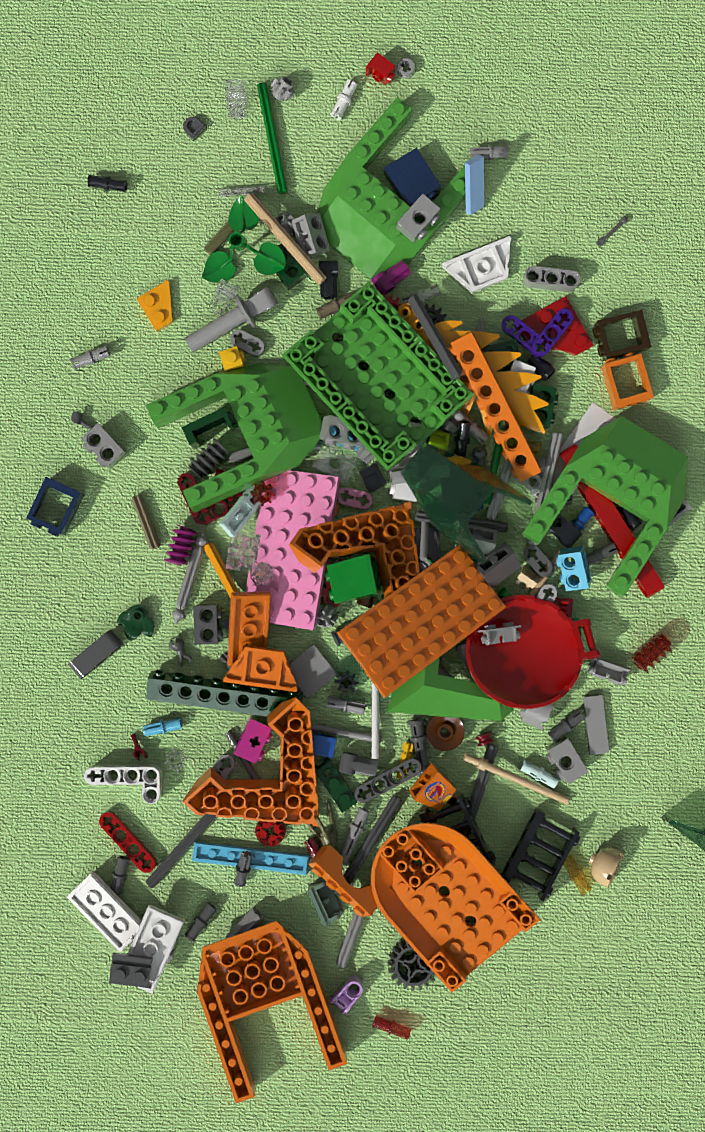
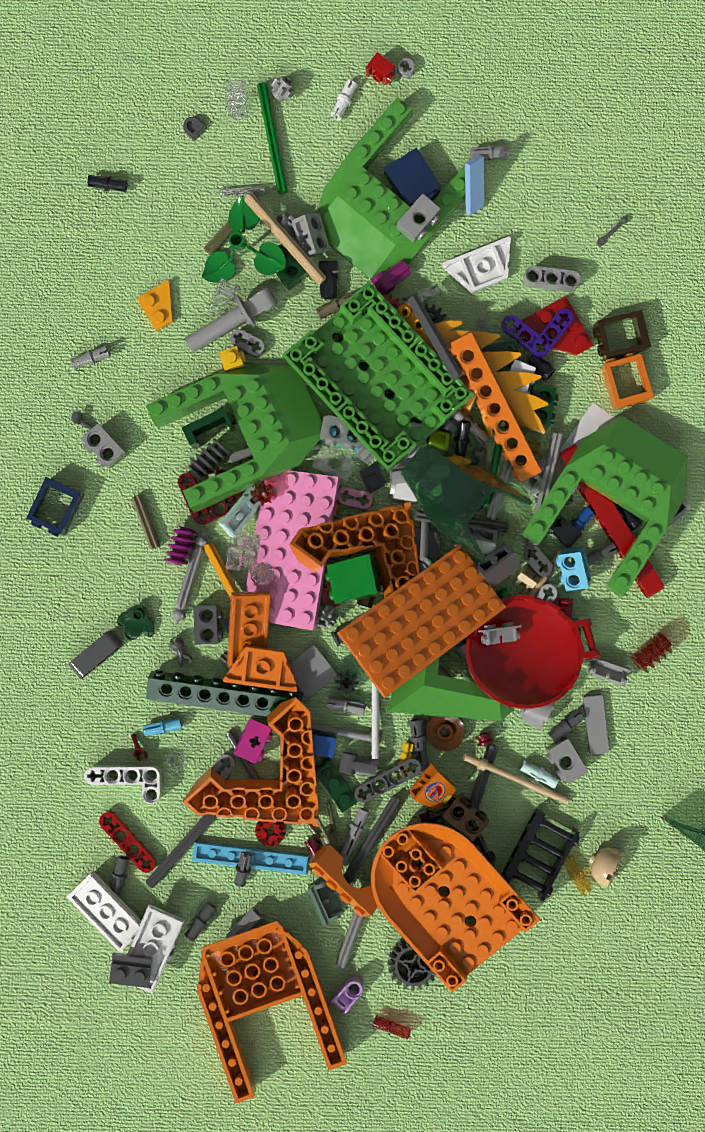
none -> dark brown brick [442,794,489,842]

